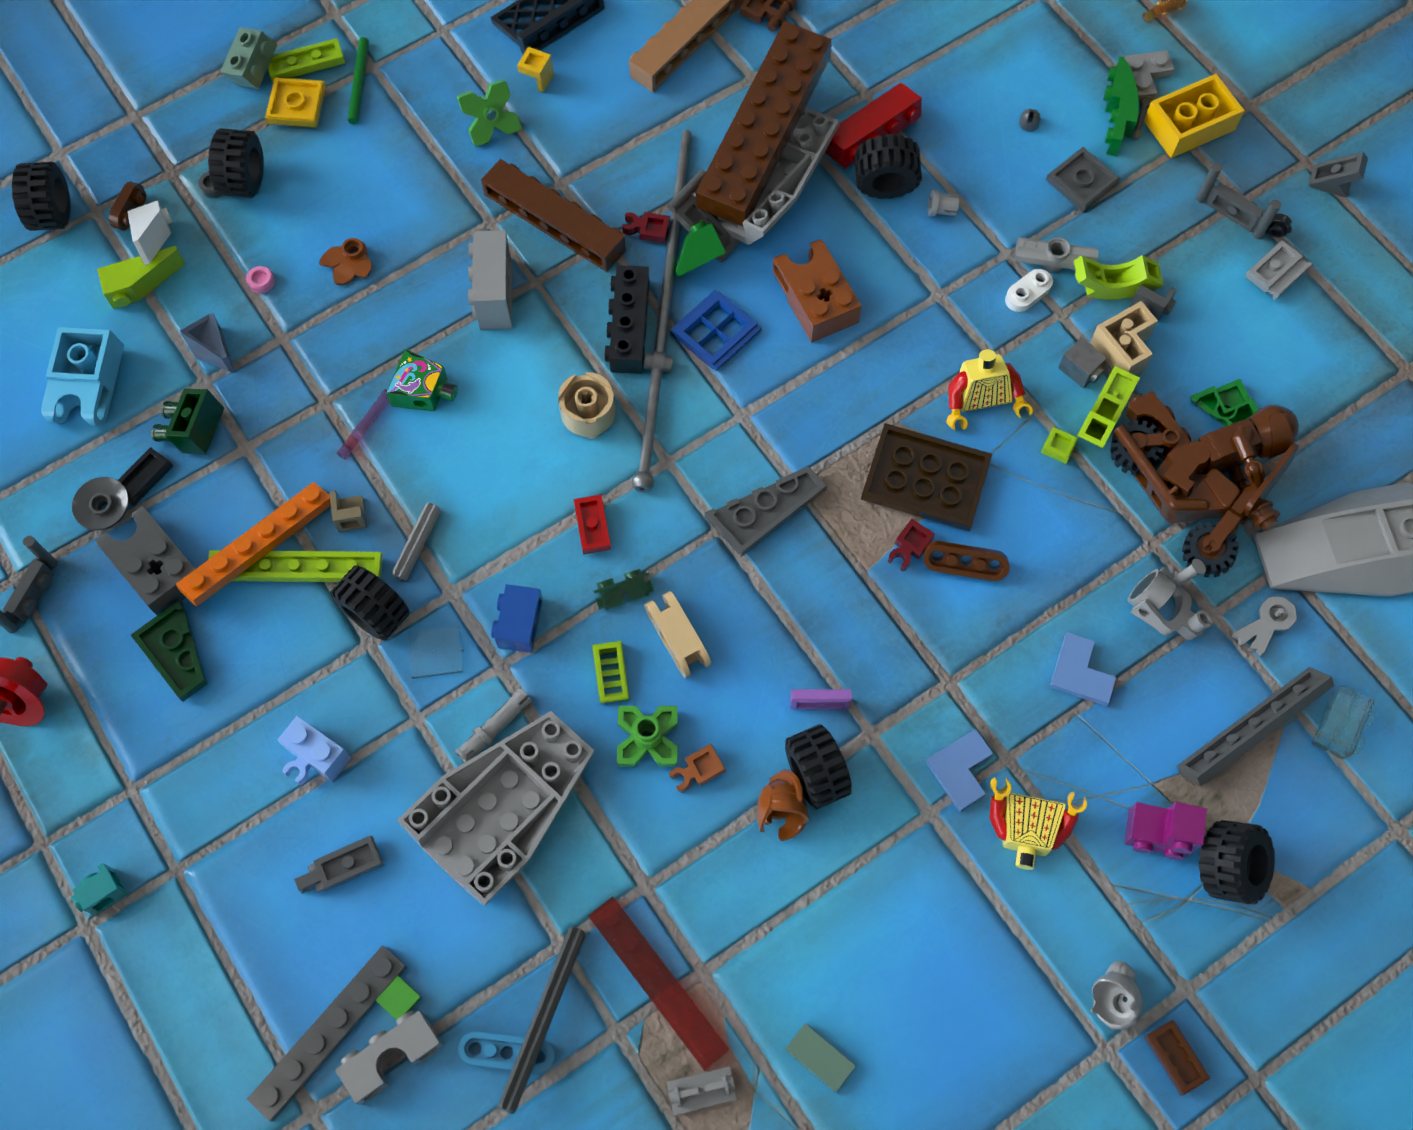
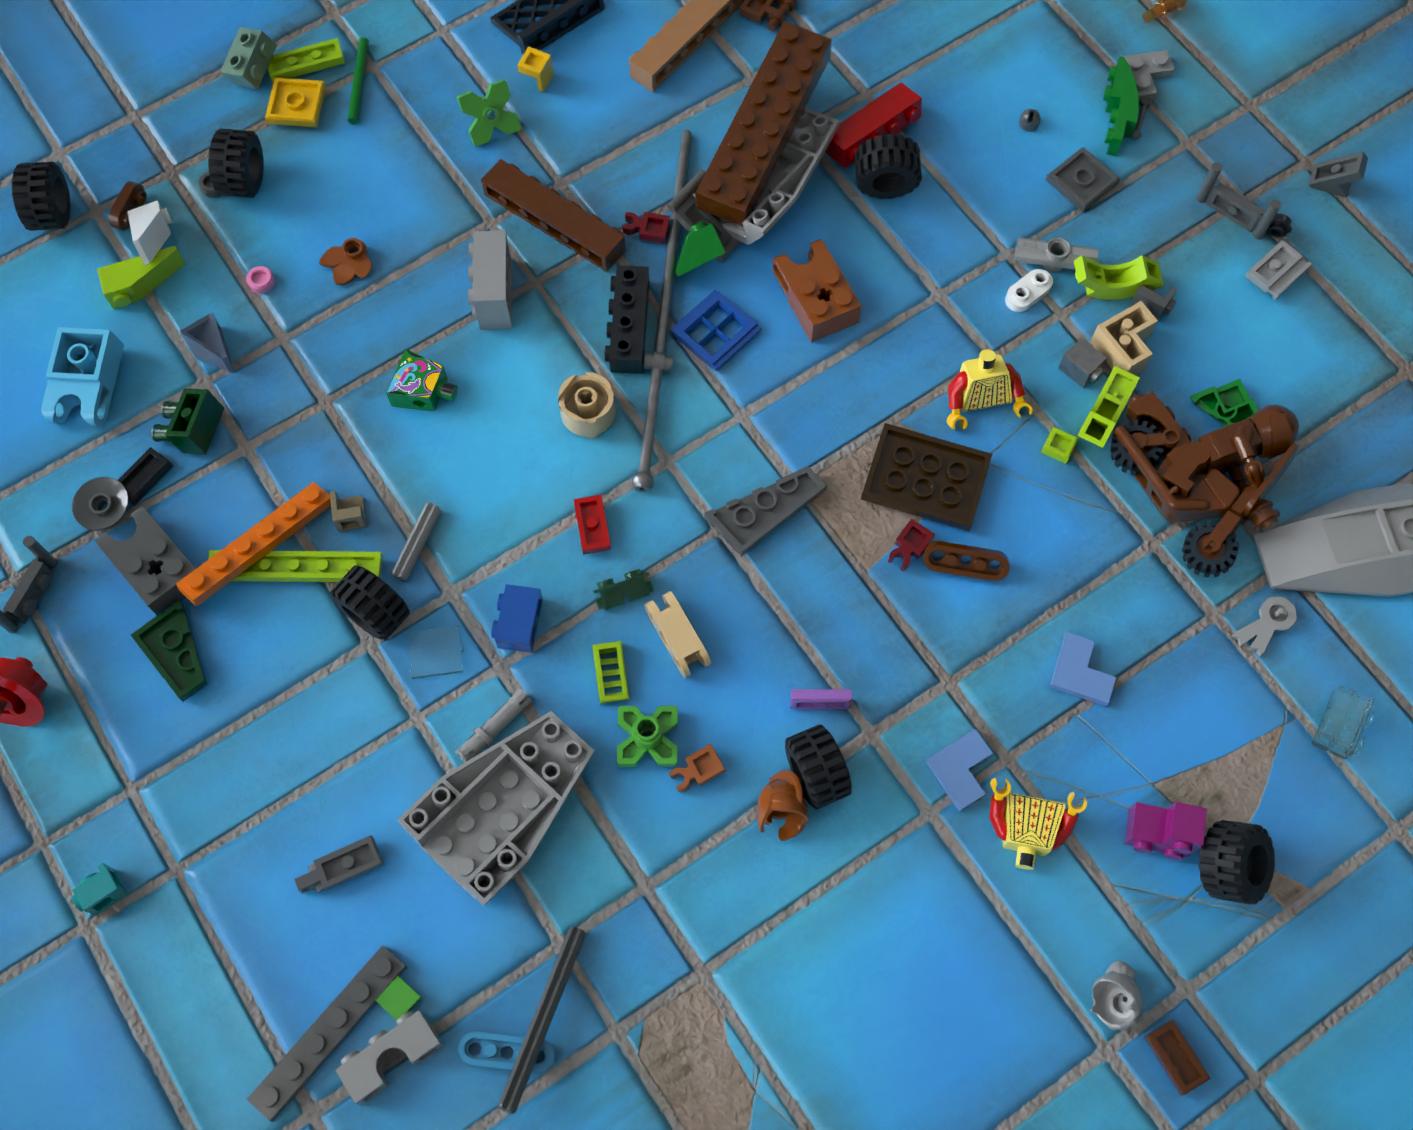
light blue brick [278,716,351,785] -> none
bar [337,389,389,460] -> none
clear red plate [588,896,729,1071] -> none
light grey hinge [666,1066,737,1115] -> none
sand green tile [785,1023,856,1093] -> none
light grey bush [928,190,959,217] -> none
light grey piece [1128,559,1212,640] -> none
yellow brick [1144,74,1245,158] -> none
dark grey plate [1177,667,1334,787] -> none

